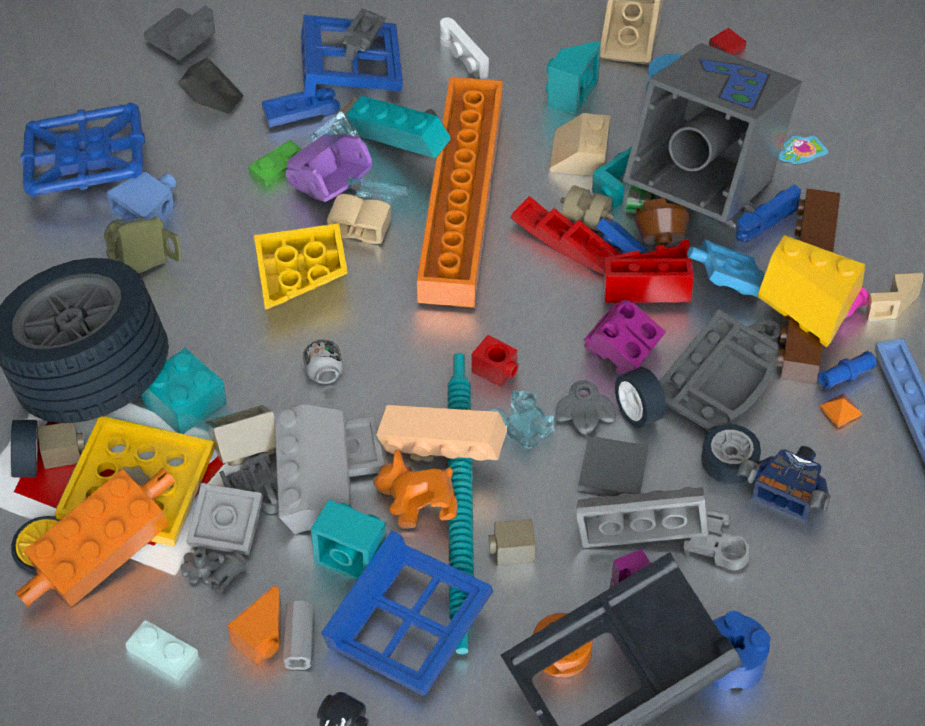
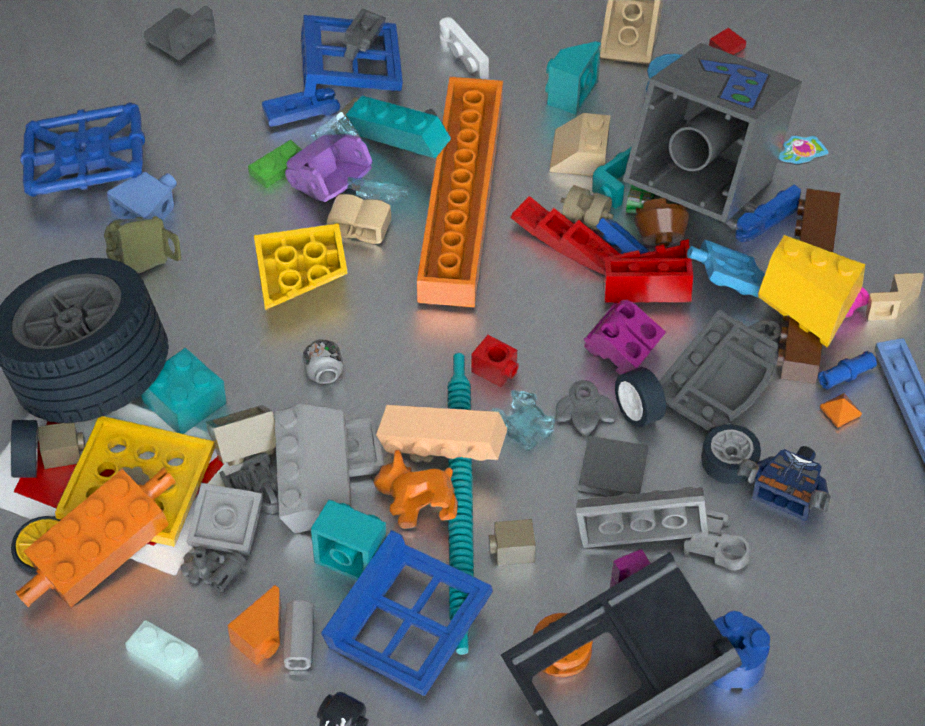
clear smoke slope [177,57,244,114] -> none

